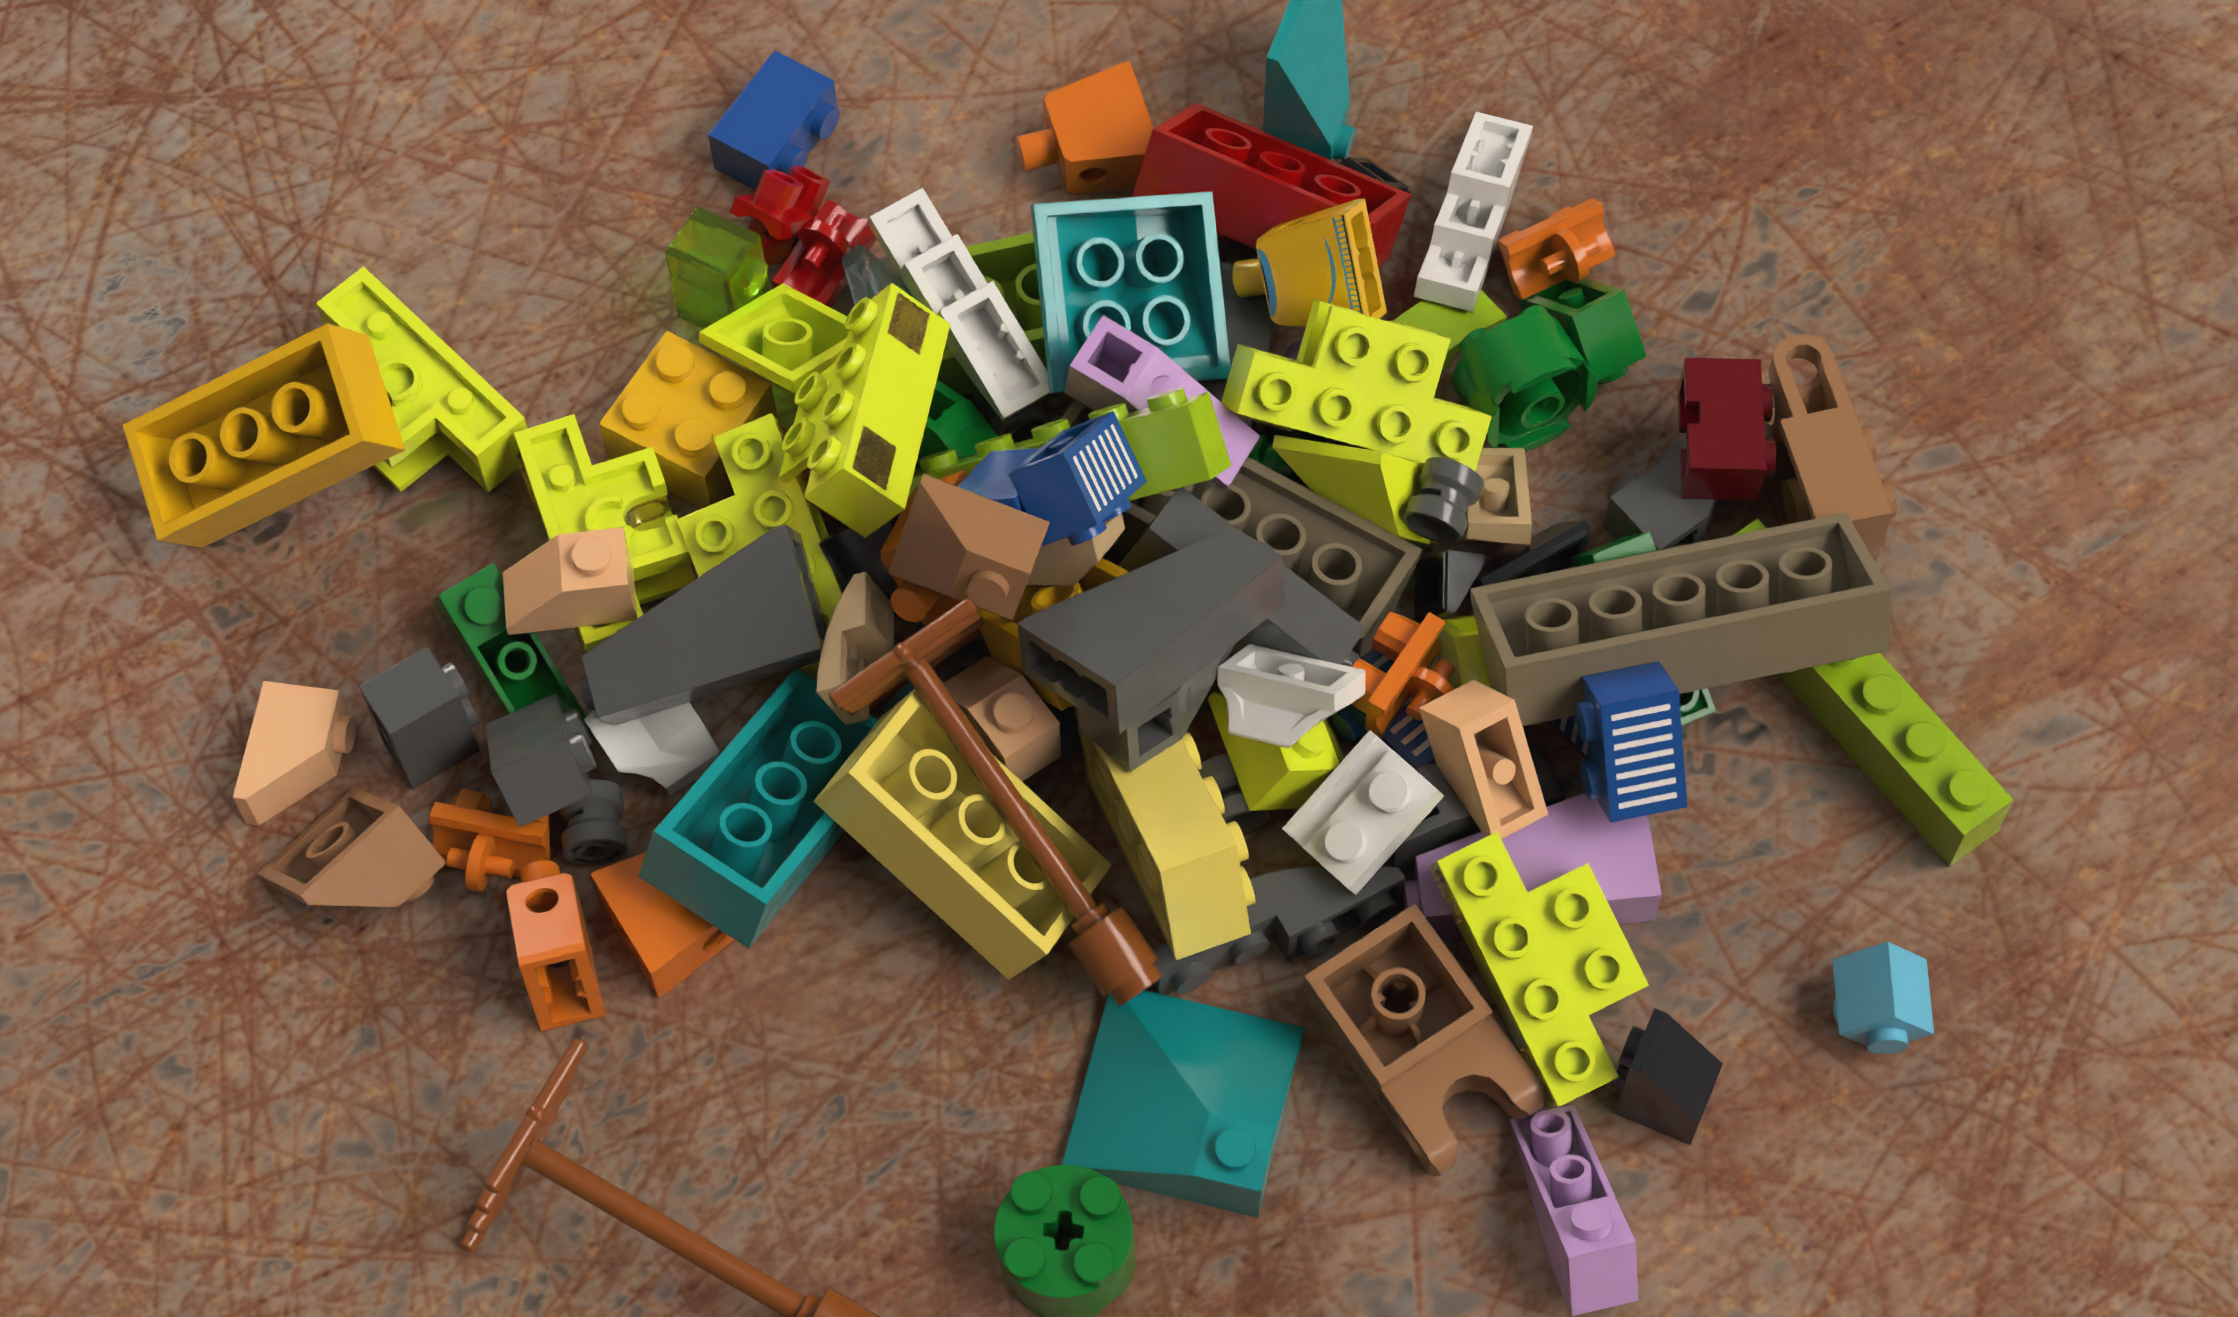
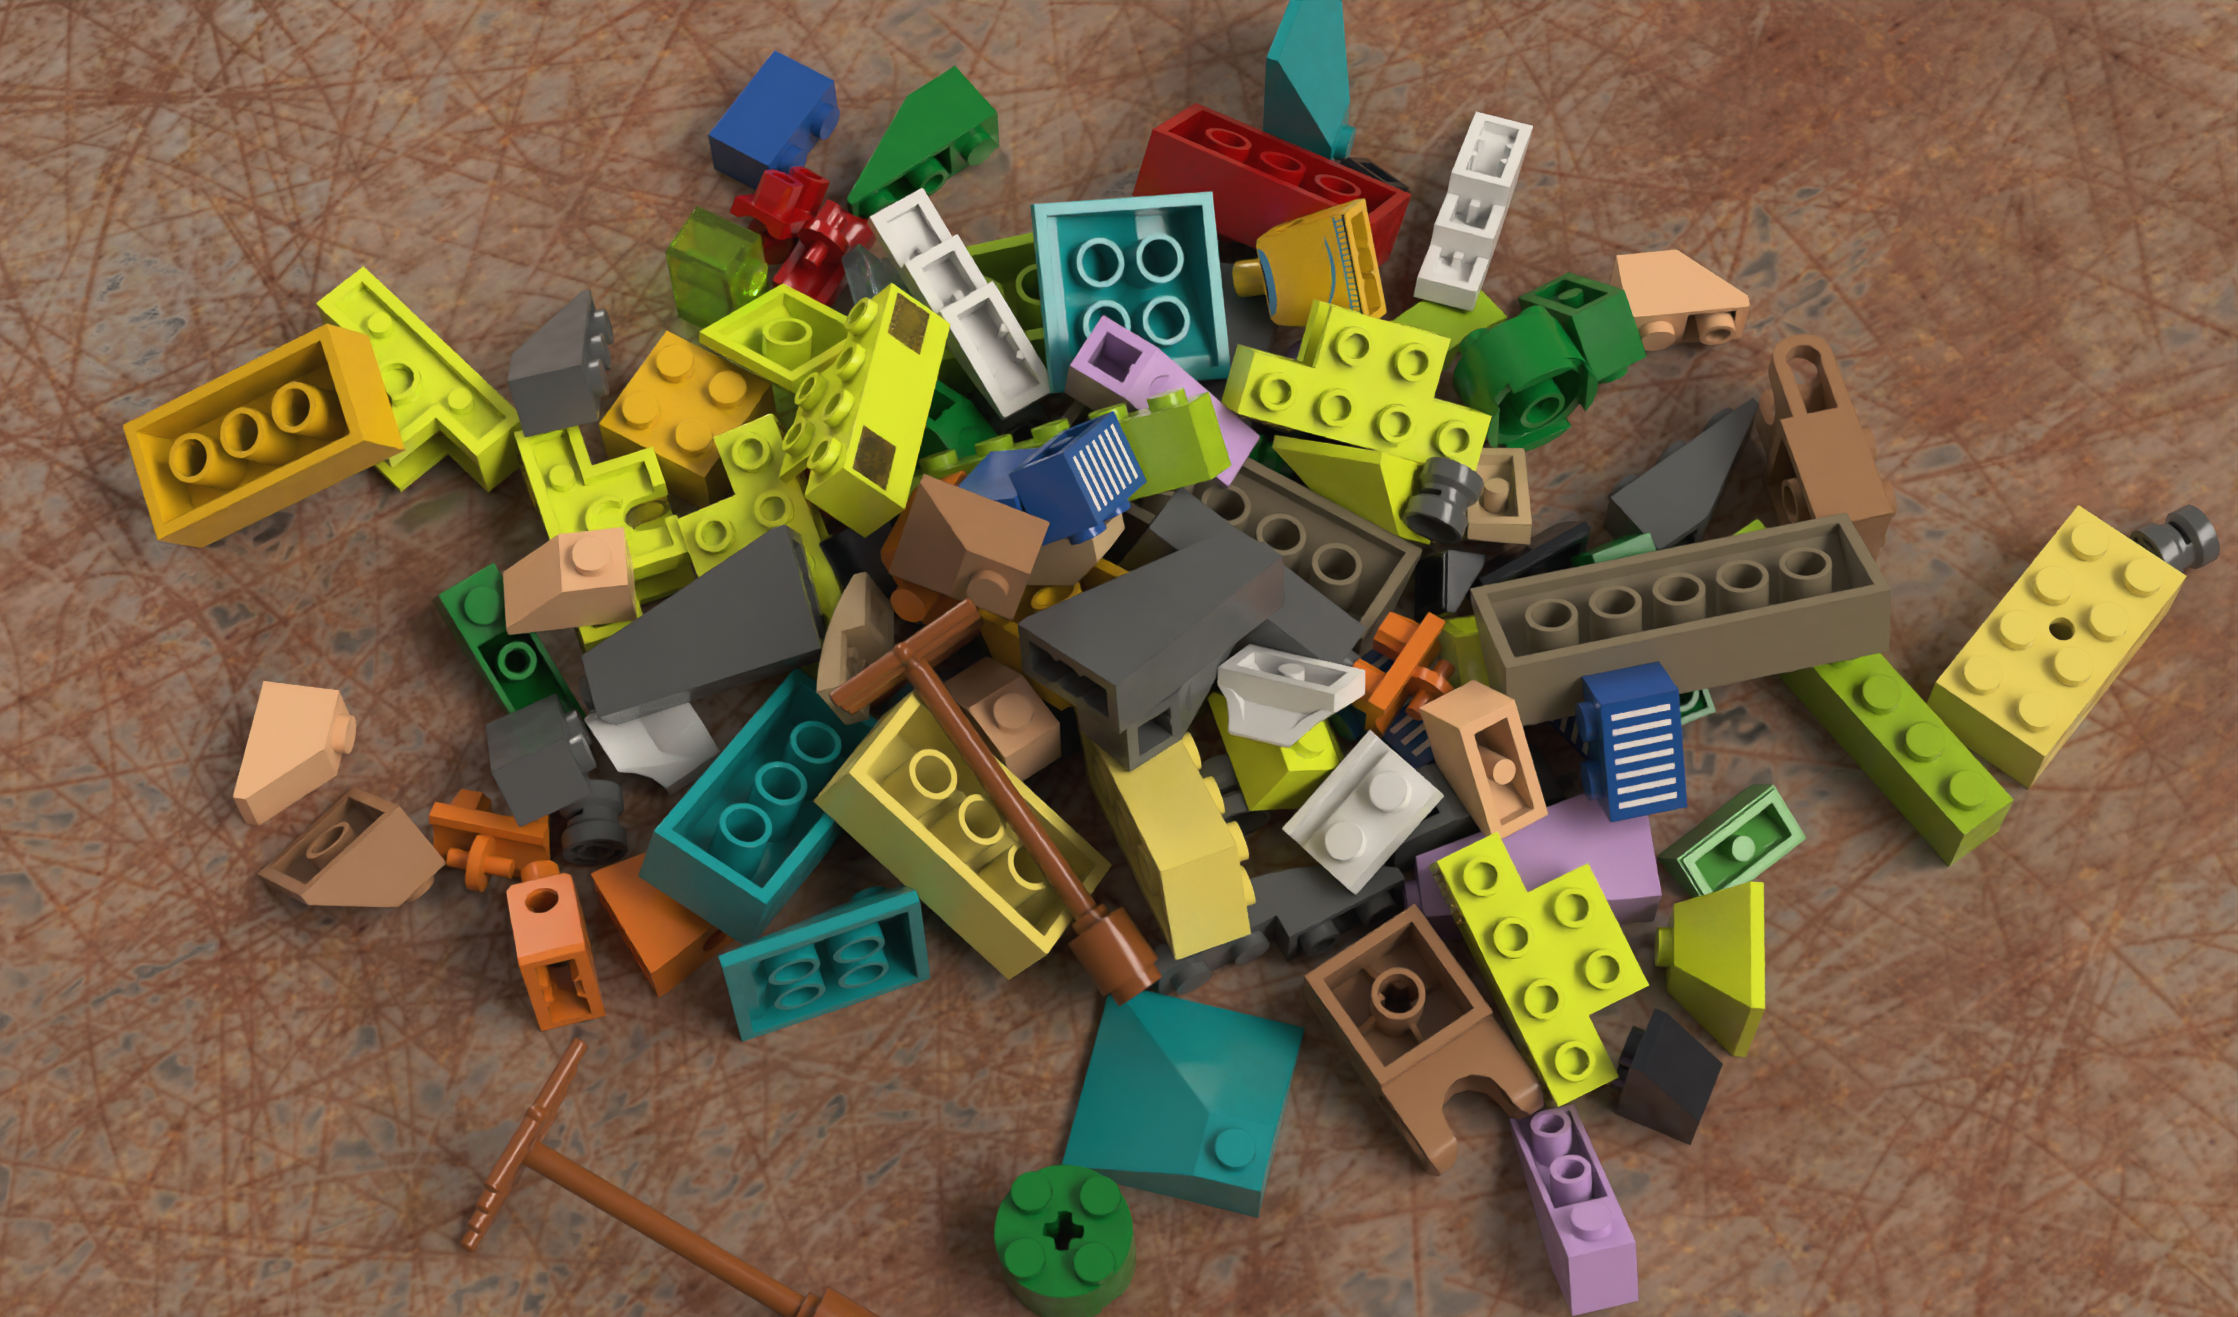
dark grey brick [358,646,480,790] -> none
orange torso [1015,61,1154,195] -> none
orange hips [1497,198,1616,300] -> none
dark red brick [1677,358,1776,501] -> none
medium azure brick [1832,941,1934,1054] -> none
none -> dark grey slope [507,289,614,437]
none -> teal slope [718,884,931,1042]
none -> green slope [846,66,1000,219]
none -> light nougat slope [1610,250,1750,351]
none -> neon yellow slope [1654,881,1765,1057]
none -> bright green slope [1658,784,1806,898]
none -> light yellow brick [1927,505,2187,789]
none -> dark grey wheel [2129,504,2220,573]

